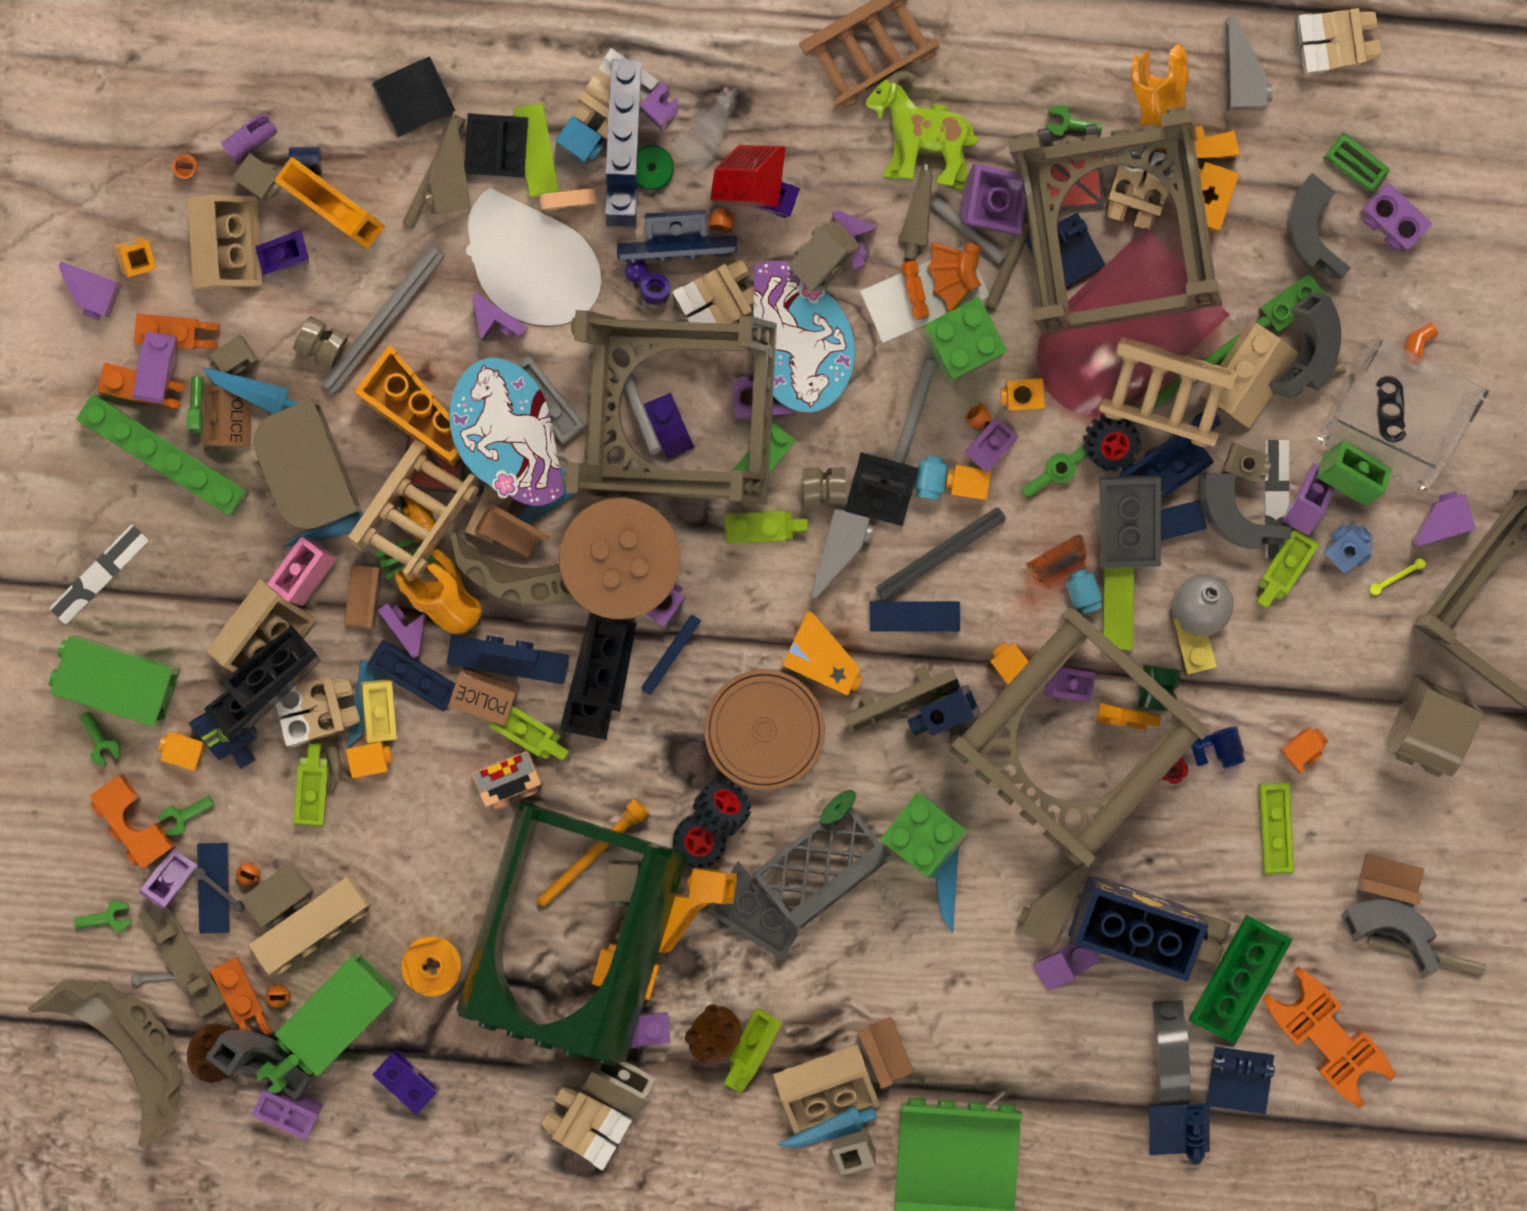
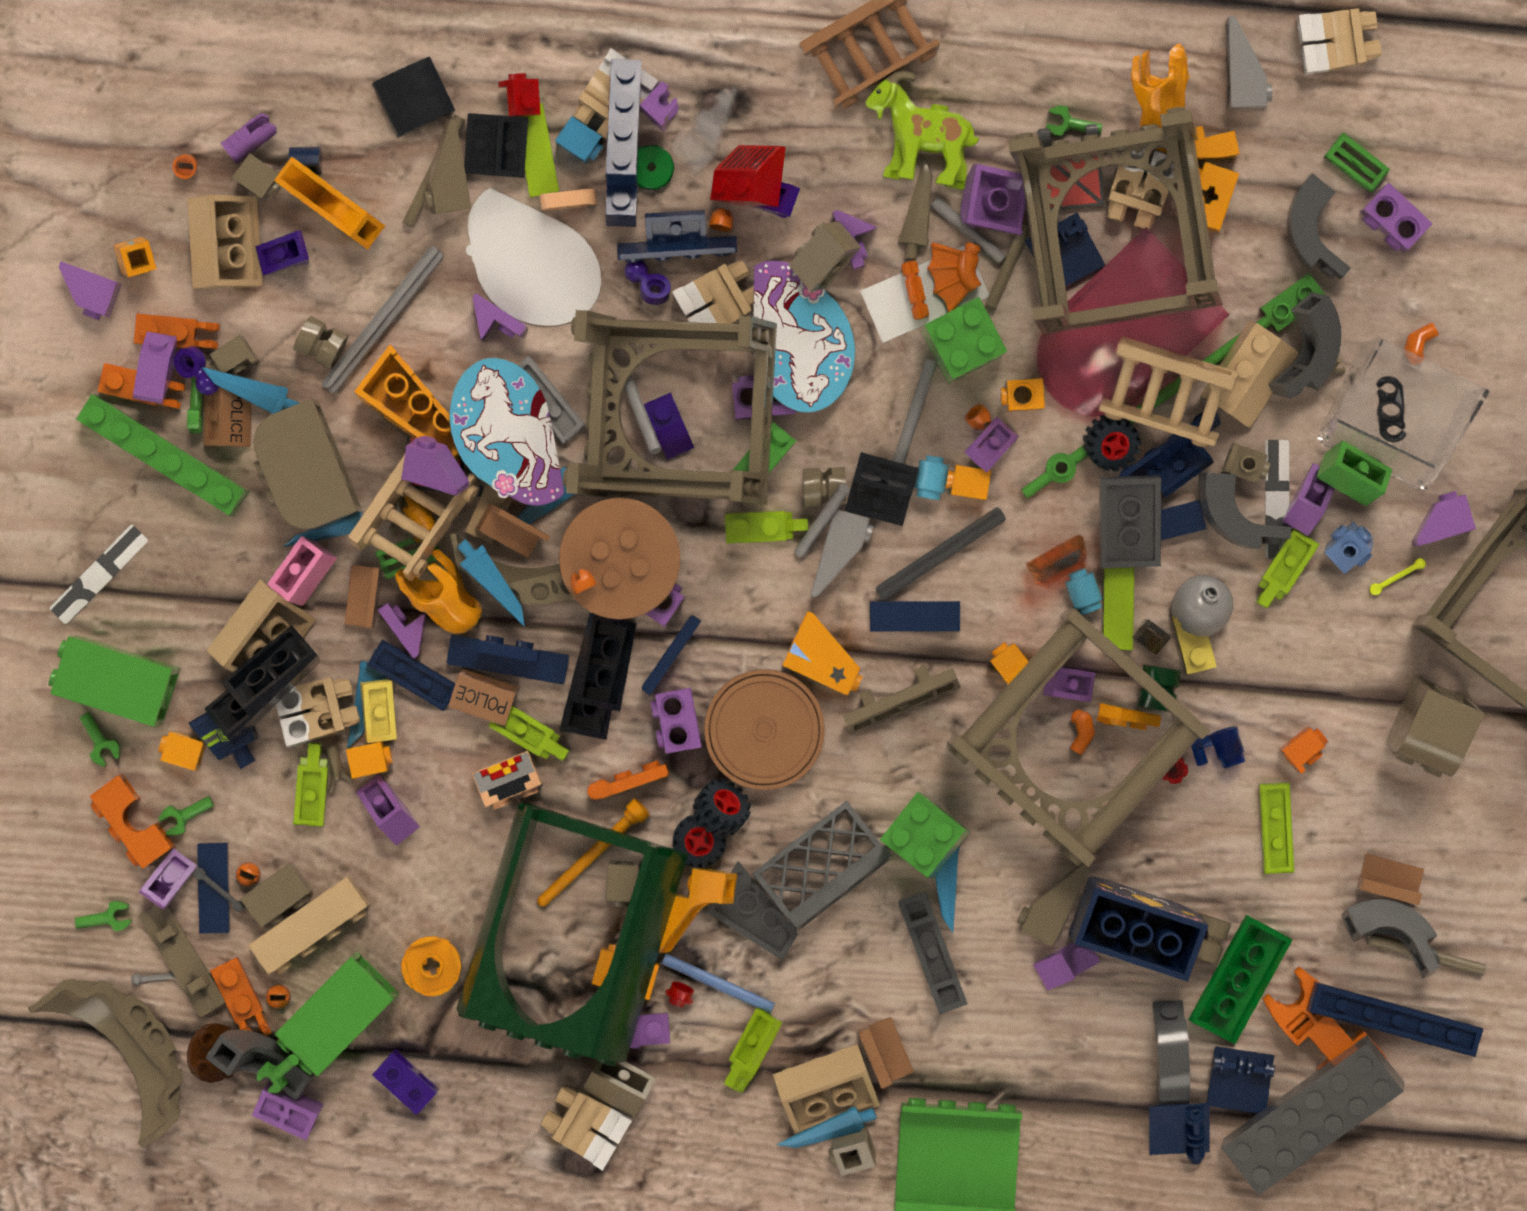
reddish brown plate [685,1004,743,1064] -> none
green piece [820,790,856,825] -> none
dark blue torso [908,685,980,736] -> none
none -> dark purple plate [174,346,219,396]
none -> medium lavender slope [356,774,420,846]
none -> medium lavender slope [401,436,469,496]
none -> dark azure bar [456,539,525,627]
none -> red bracket [498,73,541,116]
none -> orange hinge [570,569,597,595]
none -> orange hinge [587,760,670,800]
none -> medium lavender brick [650,687,702,754]
none -> medium blue bar [661,953,775,1014]
none -> red plate [665,981,694,1008]
none -> light grey bar [795,484,850,558]
none -> dark grey slope [898,891,968,1014]
none -> orange arm [1069,709,1095,756]
none -> clear smoke slope [1132,619,1171,655]
none -> dark grey brick [1222,1035,1404,1195]
none -> dark blue tile [1307,982,1484,1057]

